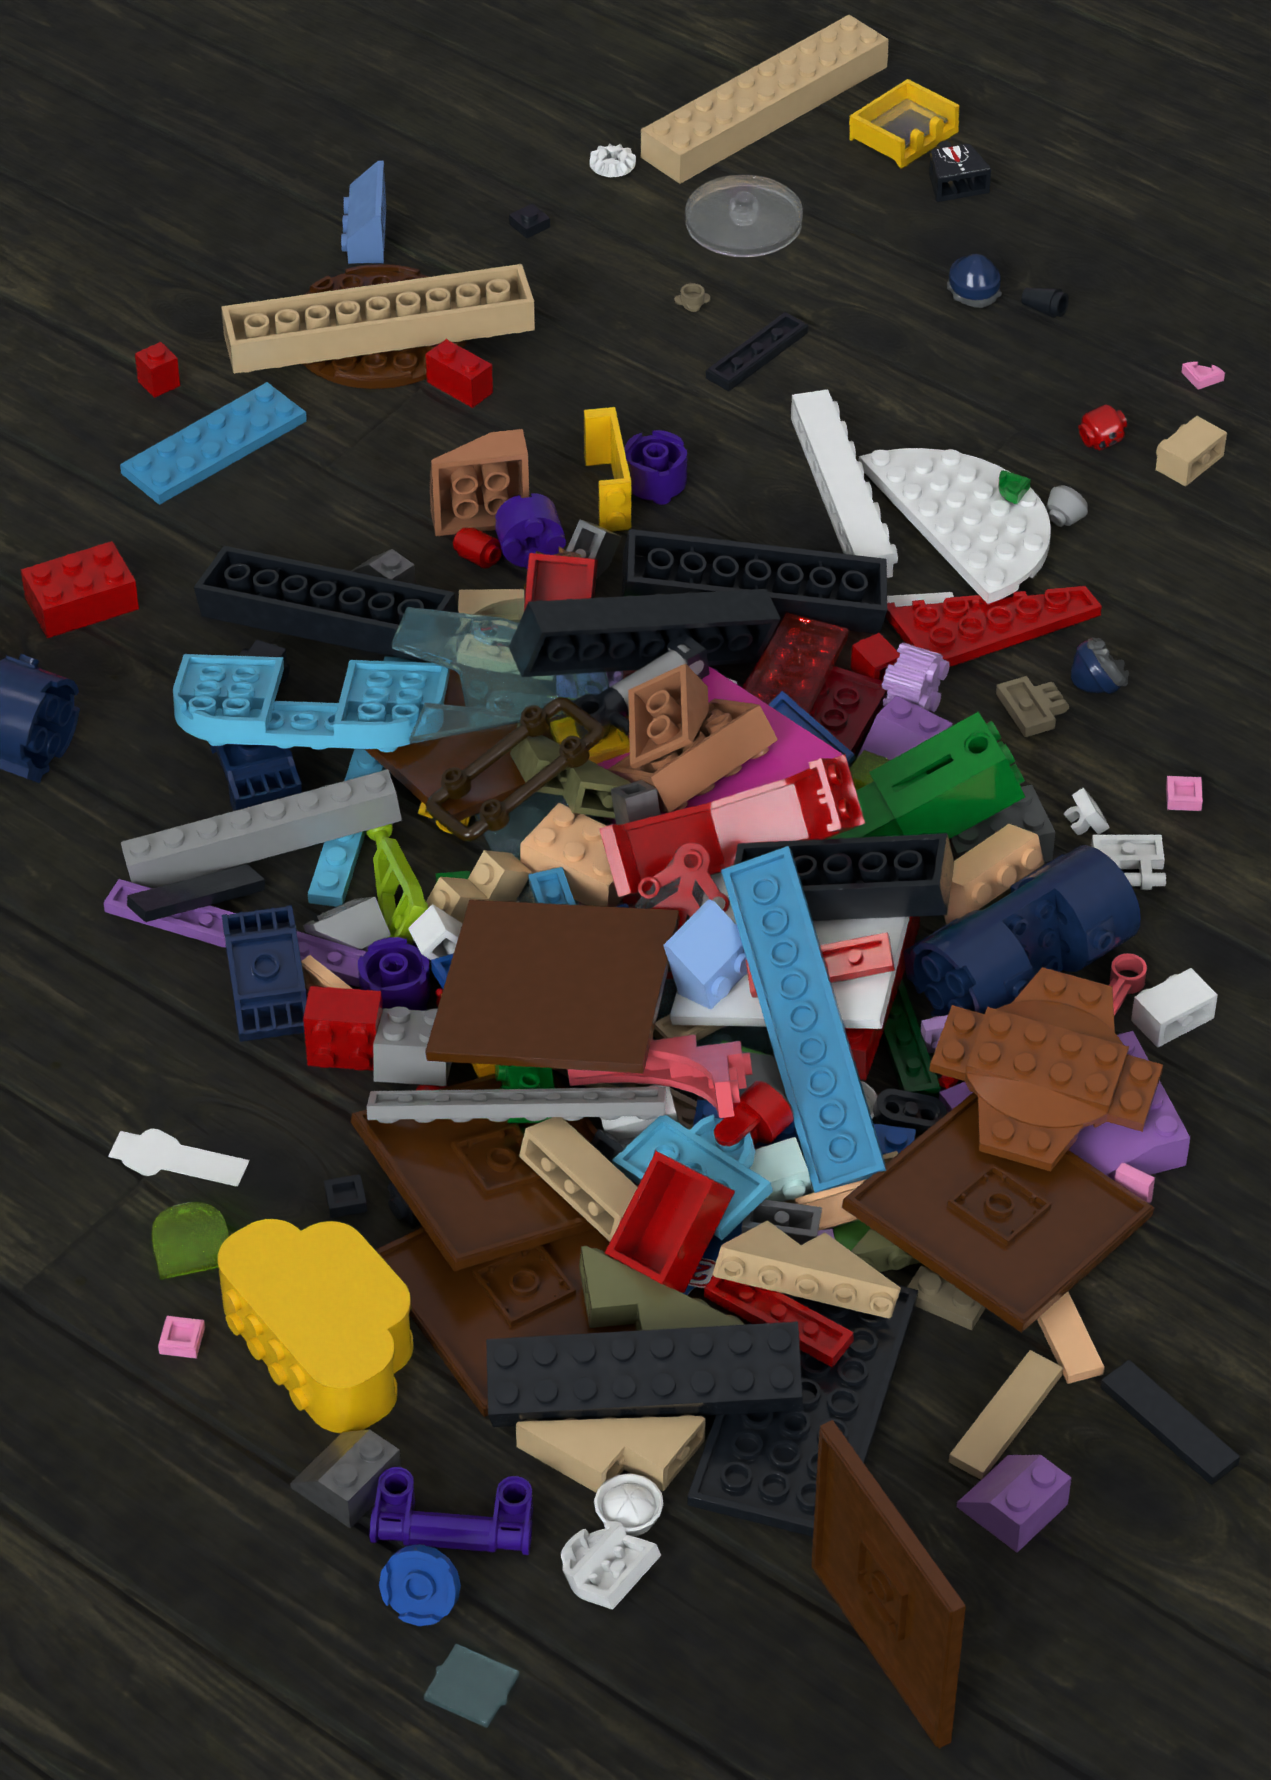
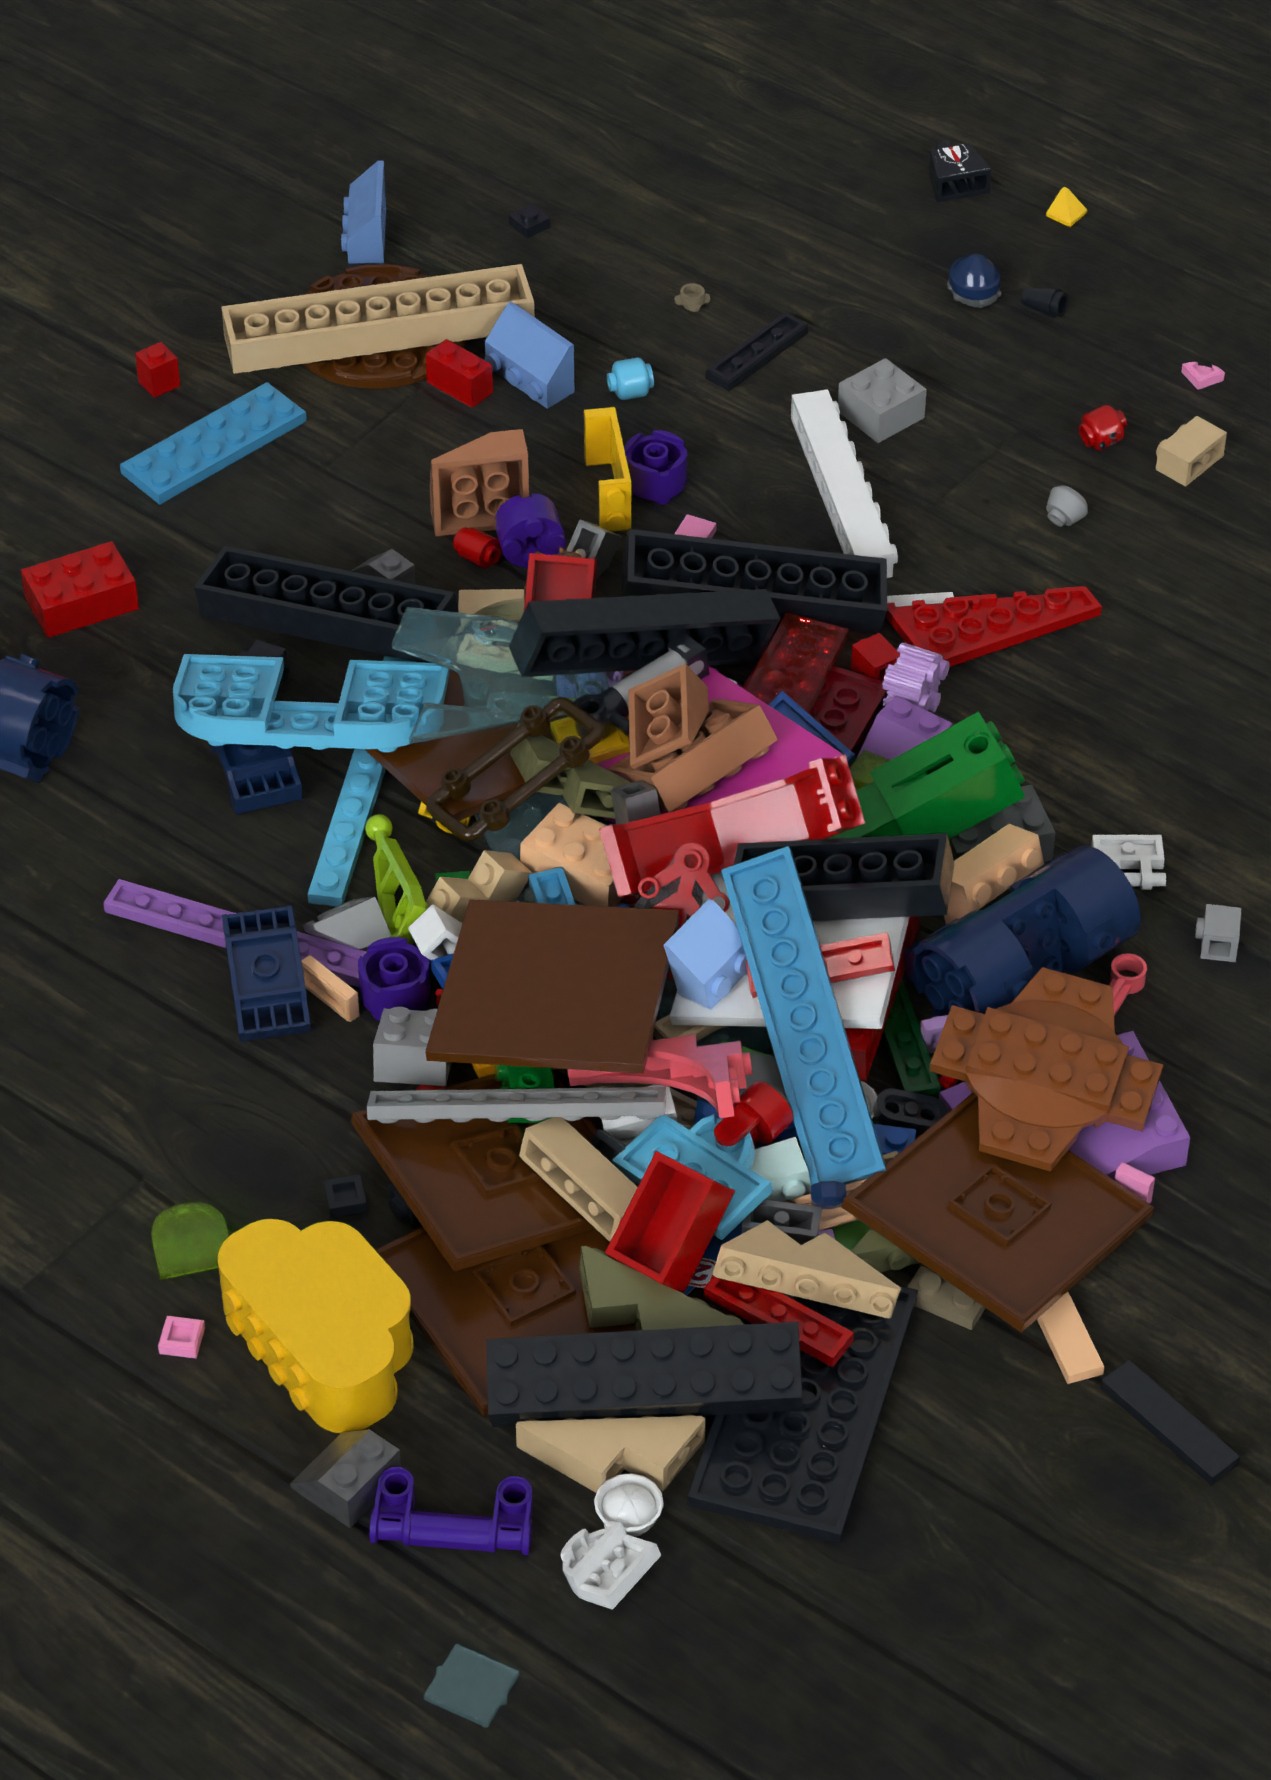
white sticker [108,1129,250,1187] -> none
light grey brick [121,769,402,889] -> none
black tile [127,864,265,922] -> none
red brick [303,986,383,1071] -> none
blue tile [379,1544,461,1626] -> none
white gear [589,143,636,177] -> none
tan brick [641,15,889,184] -> none
clear dish [685,175,803,257] -> none
reddish brown tile [811,1420,966,1748] -> none
yellow window [849,79,959,169] -> none
white plate [859,448,1051,604] -> none
tan tile [949,1350,1063,1480] -> none
medium lavender slope [957,1455,1071,1552] -> none
dark tan hinge [996,676,1069,737] -> none
green tile [998,470,1031,505] -> none
white tile [1064,788,1110,835] -> none
dark blue hair [1071,637,1129,694] -> none
white brick [1131,968,1218,1048] -> none
bright pink plate [1166,776,1203,811] -> none
none -> medium blue slope [485,301,575,409]
none -> medium azure head [607,357,654,400]
none -> bright pink tile [675,514,716,539]
none -> dark blue tile [811,1181,846,1209]
none -> light grey brick [838,358,927,443]
none -> yellow slope [1046,187,1087,227]
none -> light grey brick [1195,904,1241,962]

